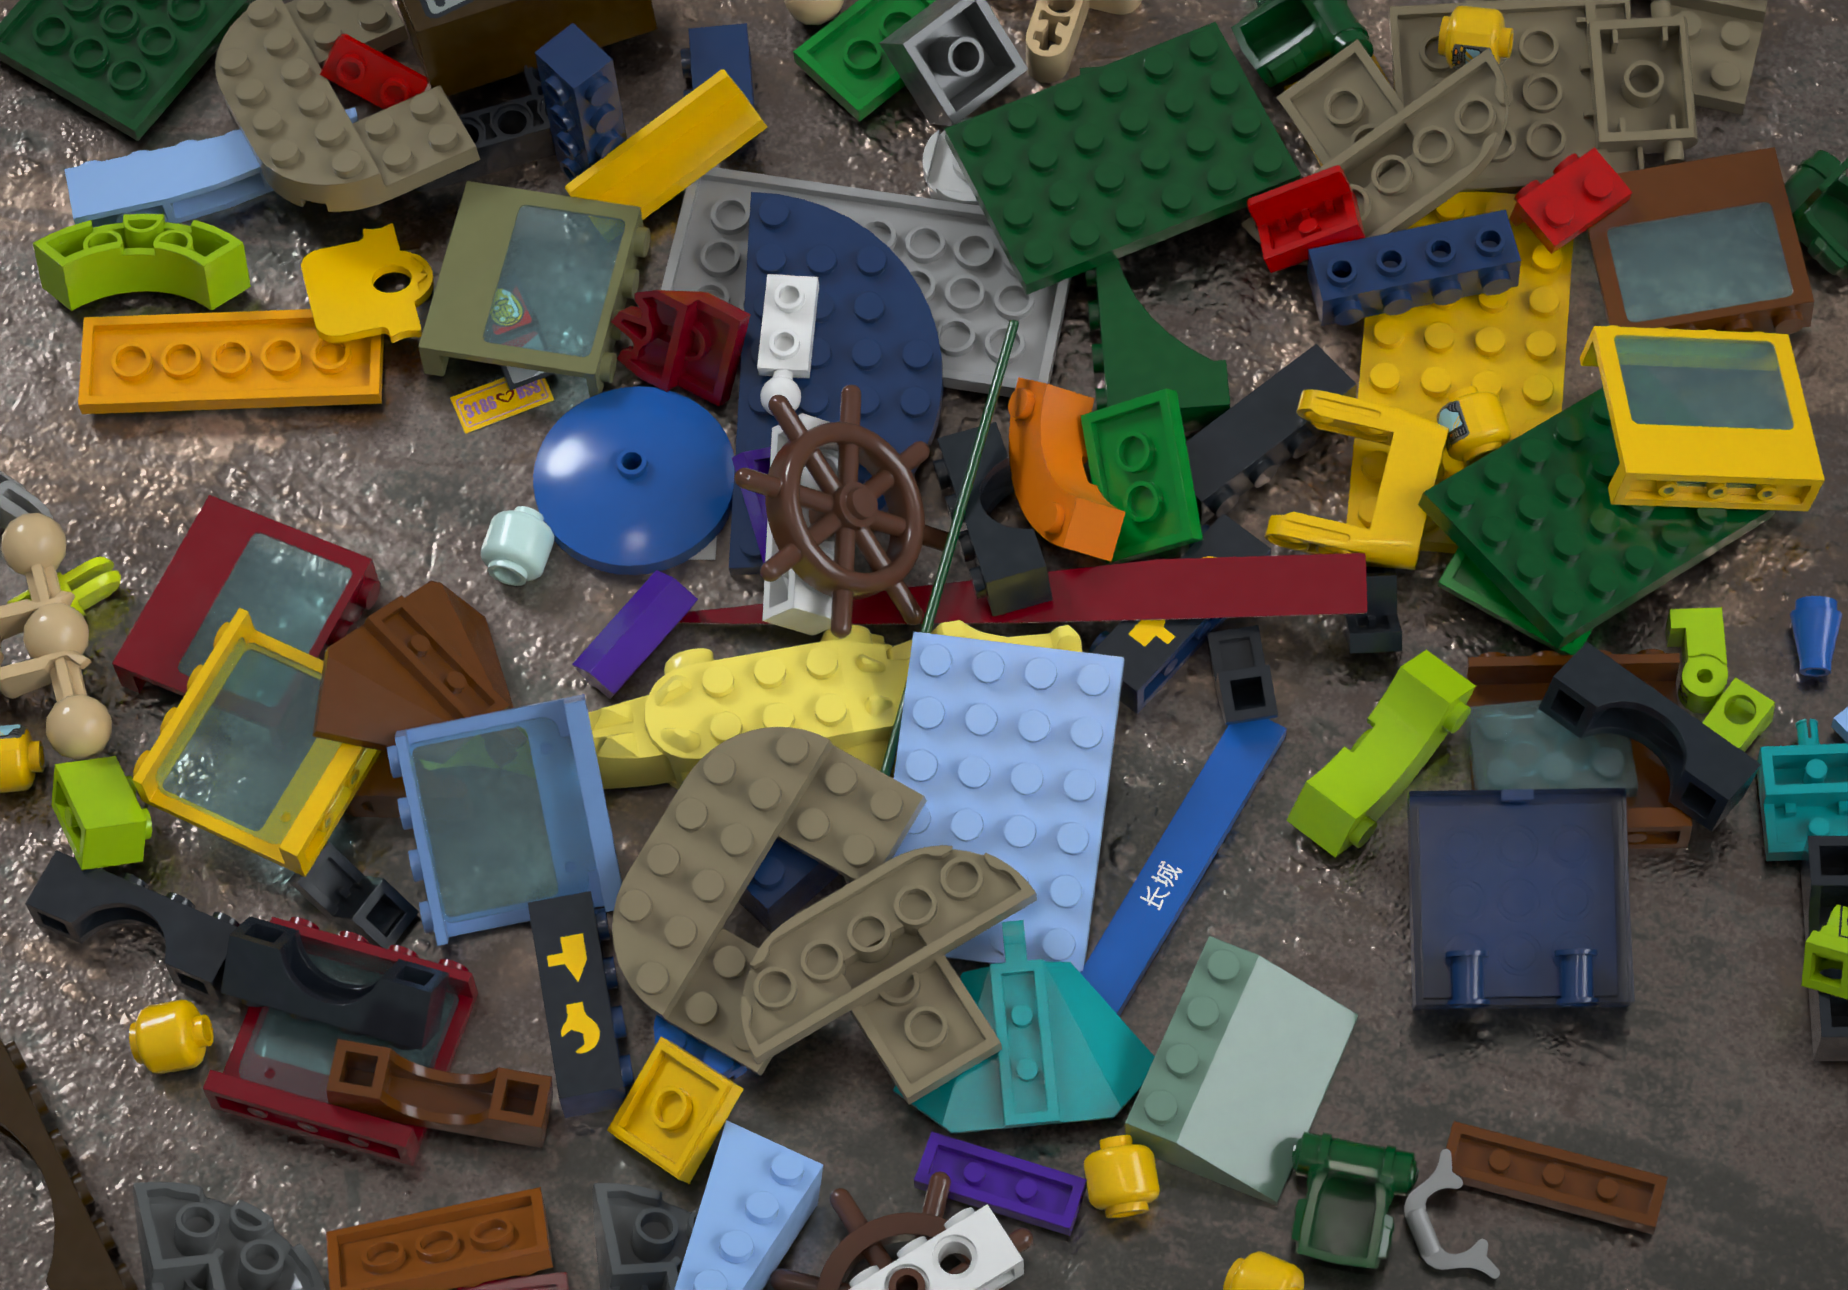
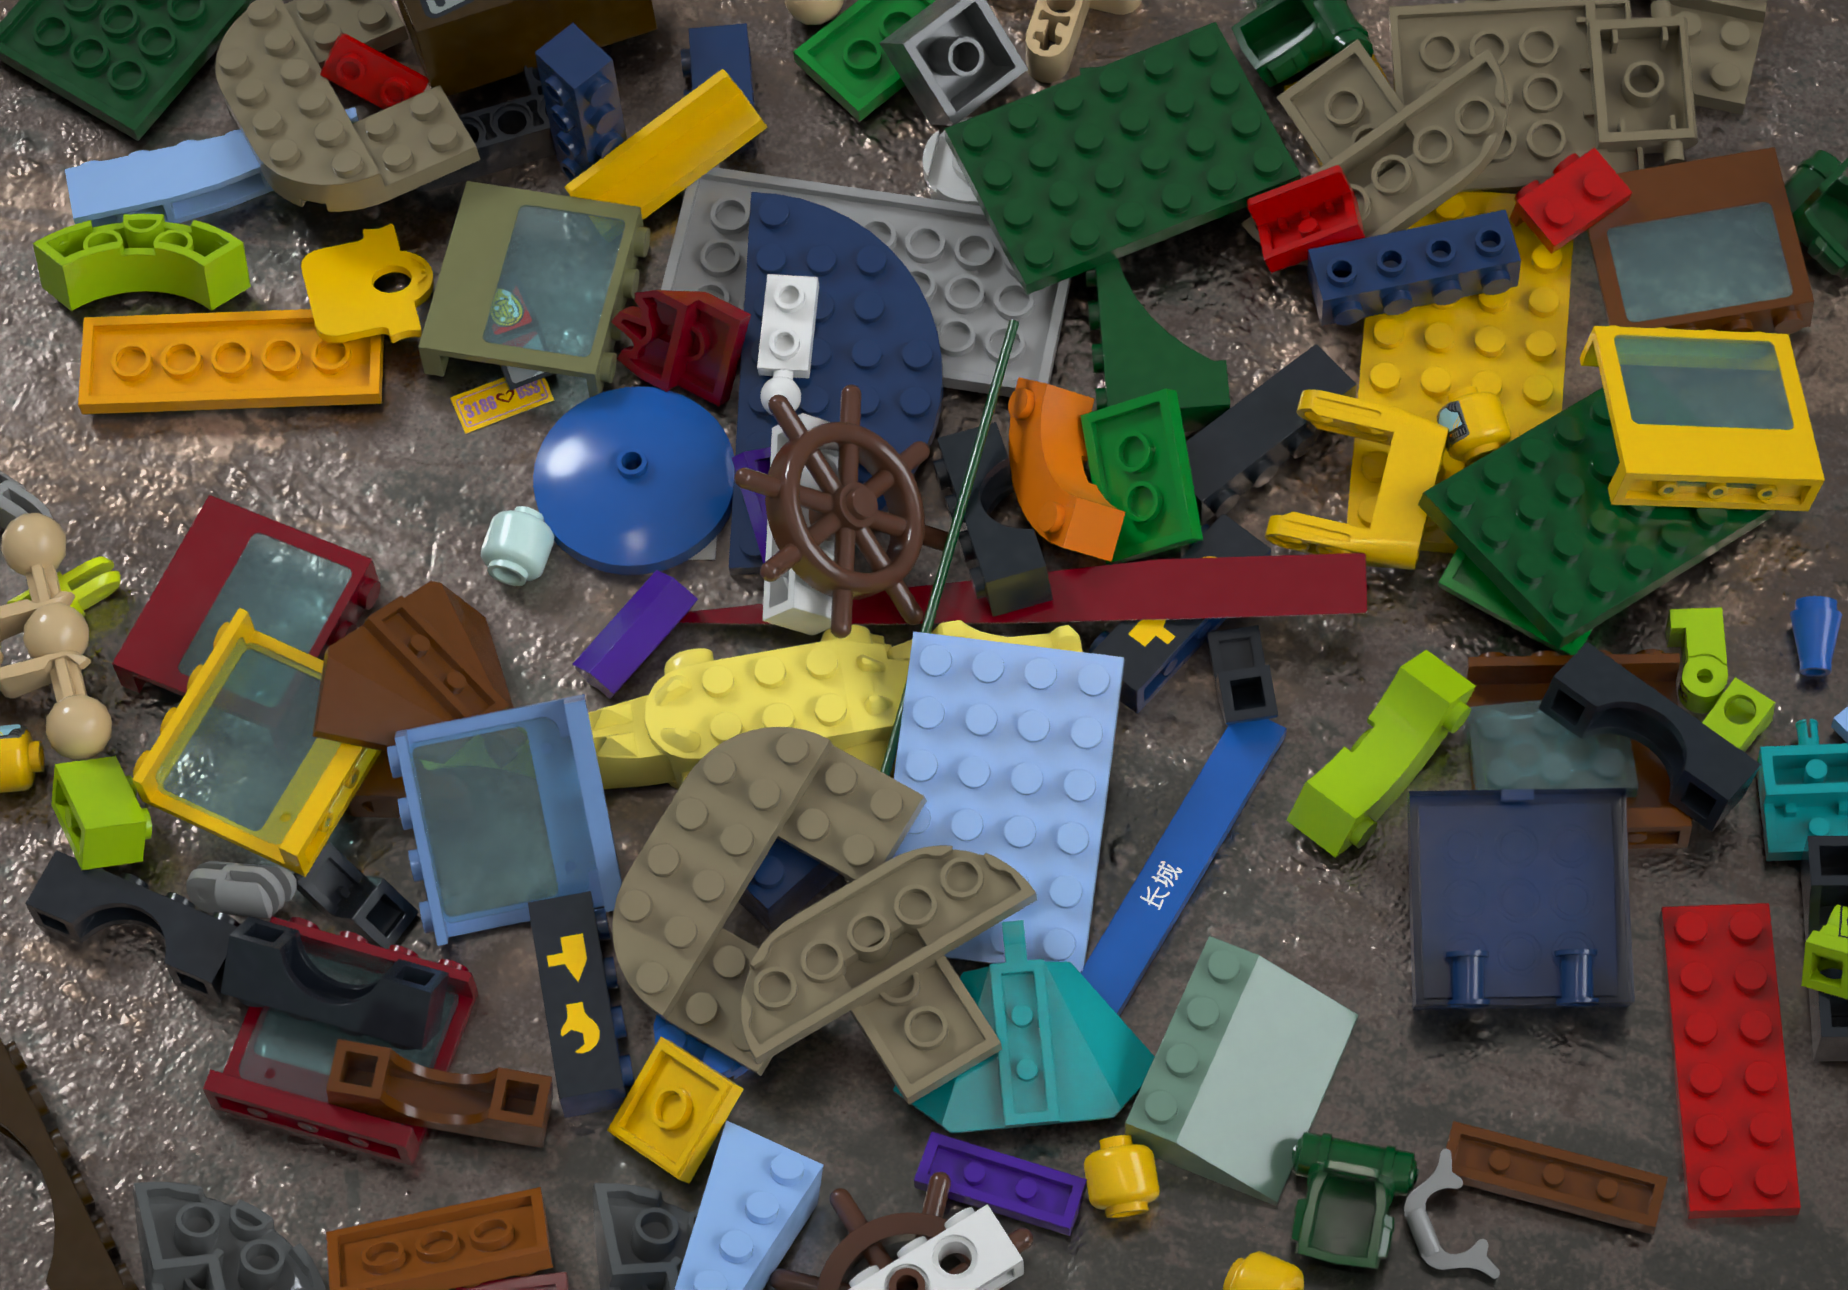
yellow head [129,999,214,1074] -> none
black slope [1344,567,1402,654] -> none
yellow head [1438,6,1514,70] -> none
none -> light grey arm [186,861,297,918]
none -> red plate [1660,903,1801,1219]

